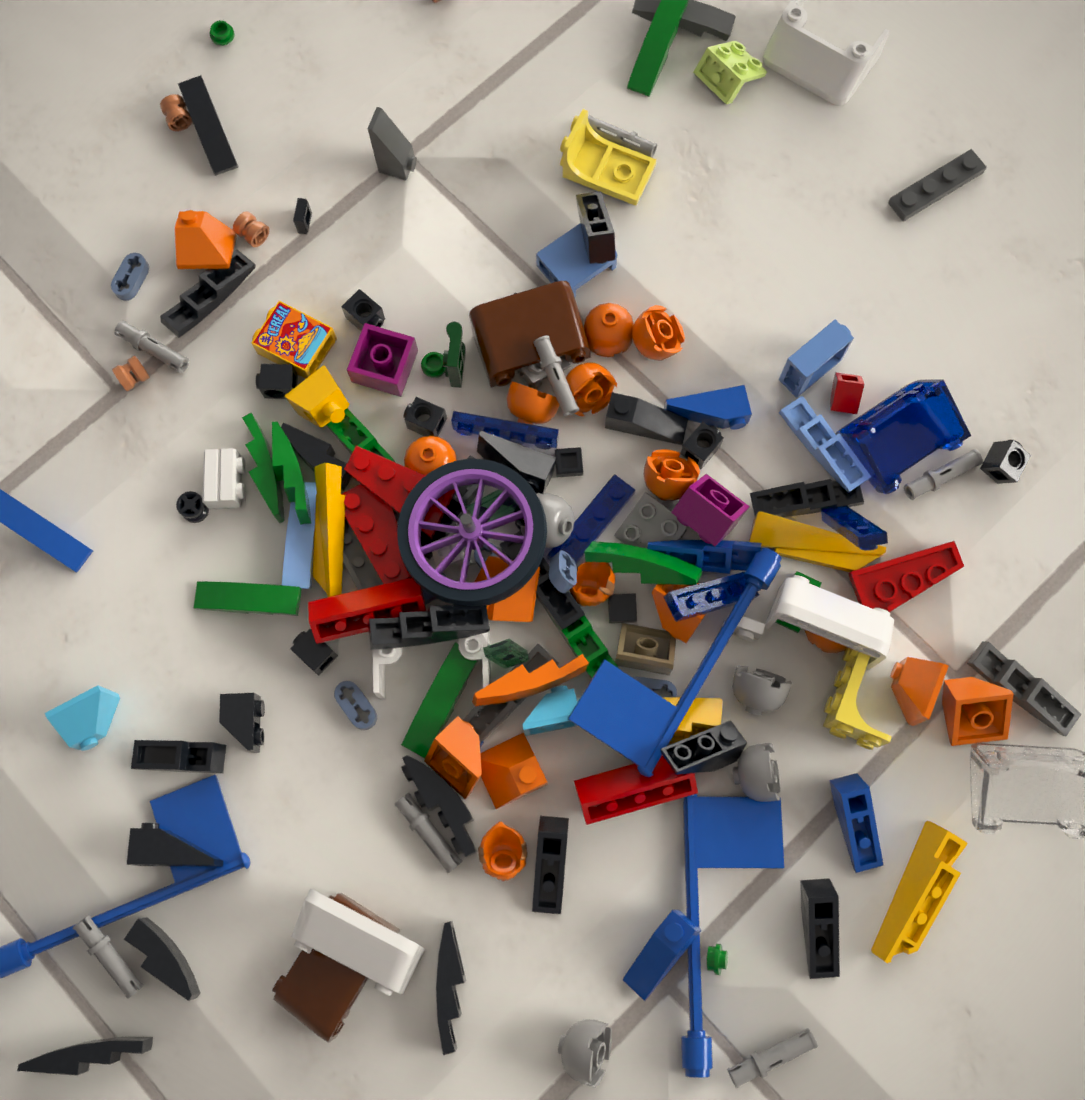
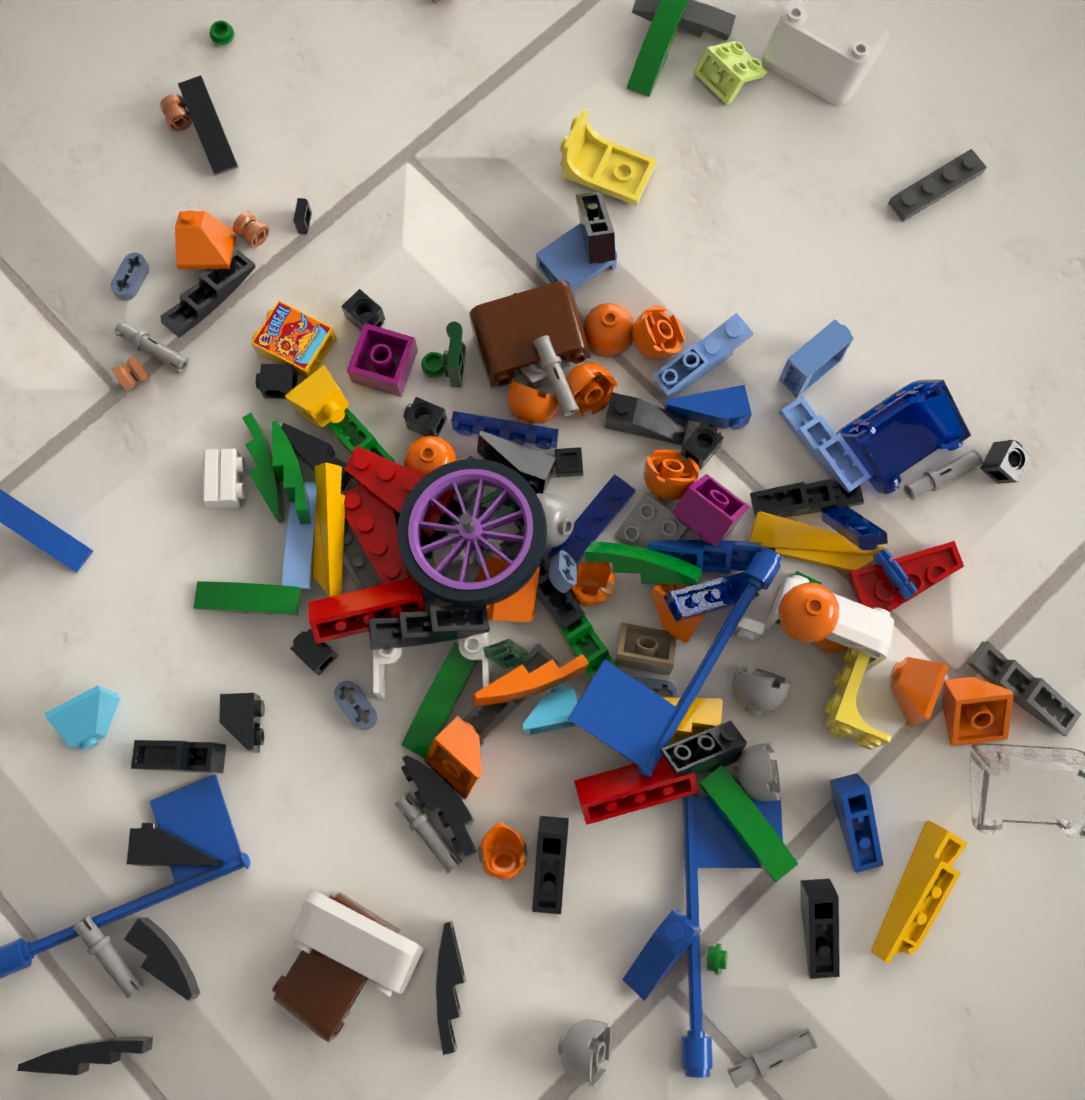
black wheel [176,491,209,523] -> none
dark grey slope [367,107,417,180] -> none
orange slope [480,733,548,809] -> none
light grey pin [588,115,657,158] -> none
black tile [608,593,637,623] -> none
red brick [830,372,865,414] -> none
none -> light blue slope [652,313,753,397]
none -> green slope [699,765,798,883]
none -> orange cylinder [778,583,839,643]
none -> blue axle [873,548,917,599]

